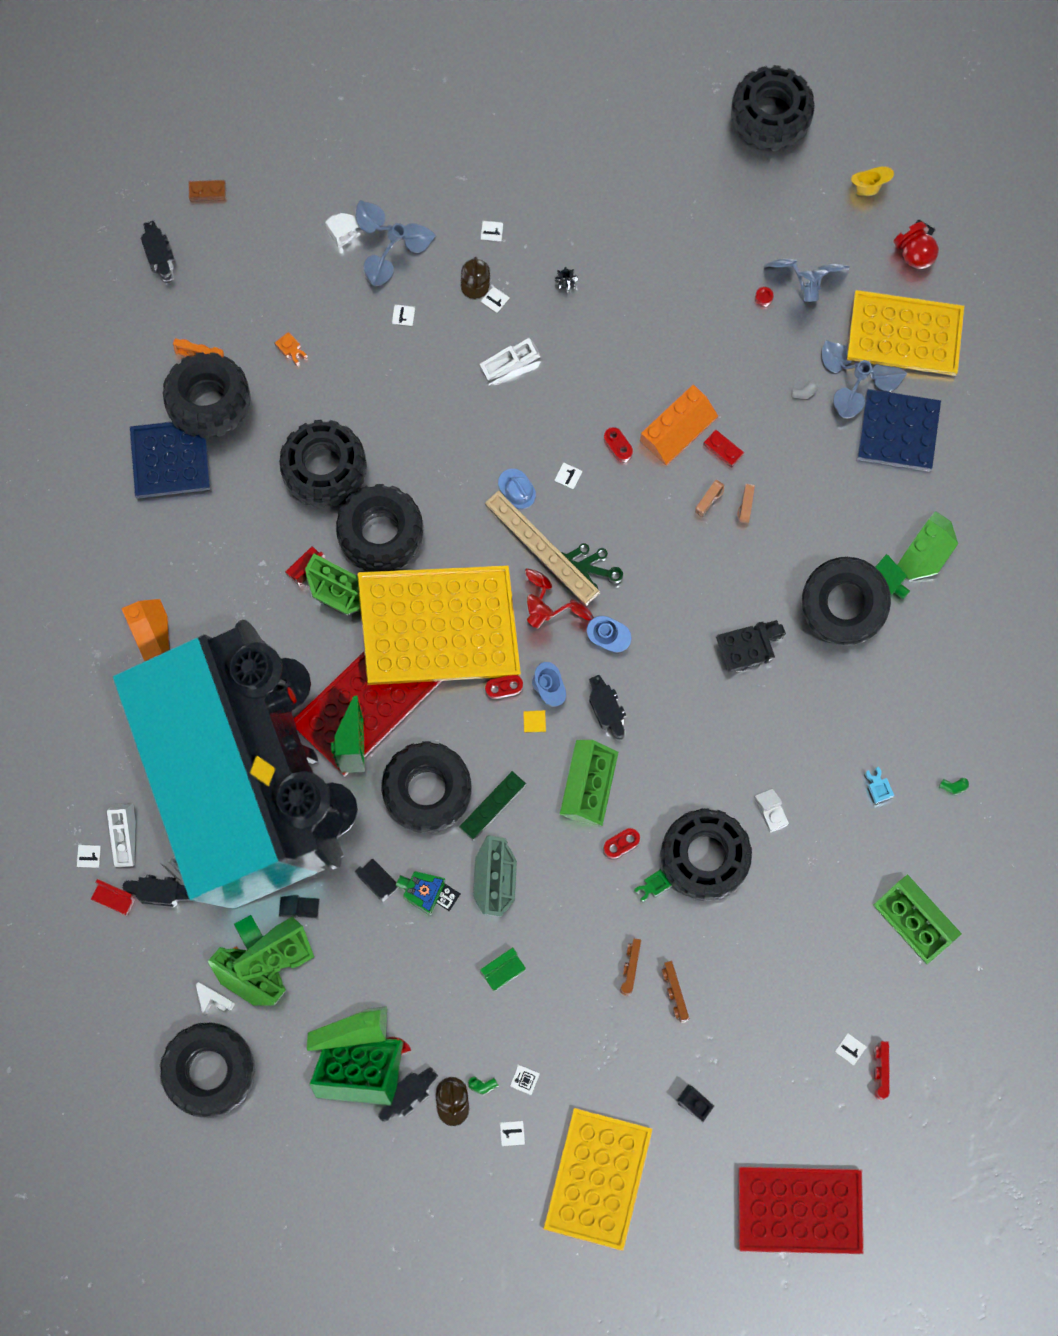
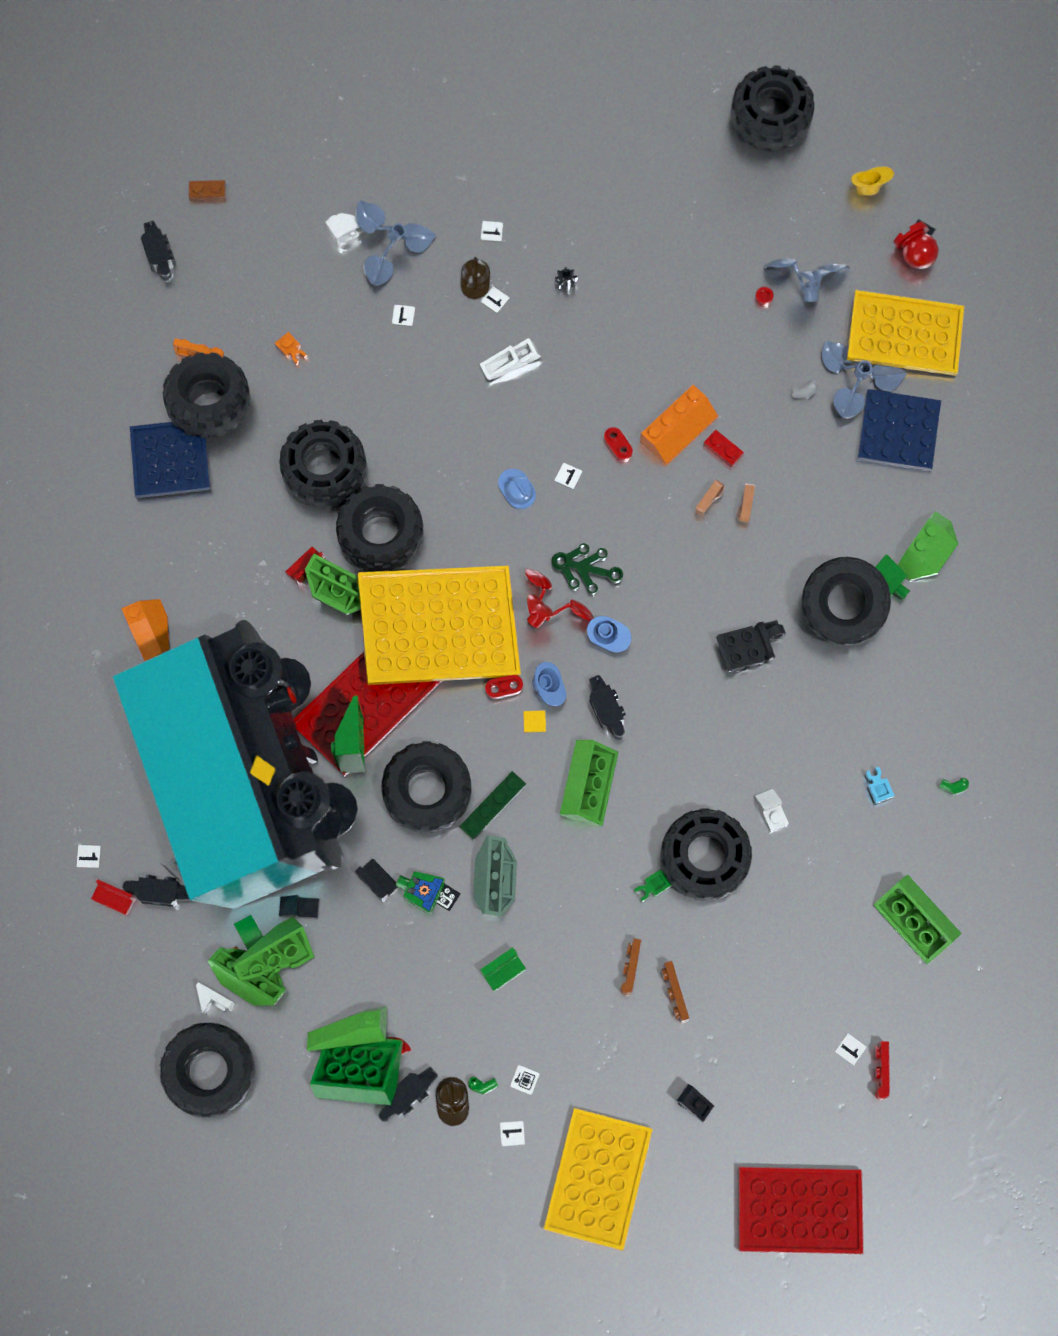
white slope [107,803,136,867] -> none
tan tile [485,490,600,606] -> none
red plate [604,828,640,859] -> none

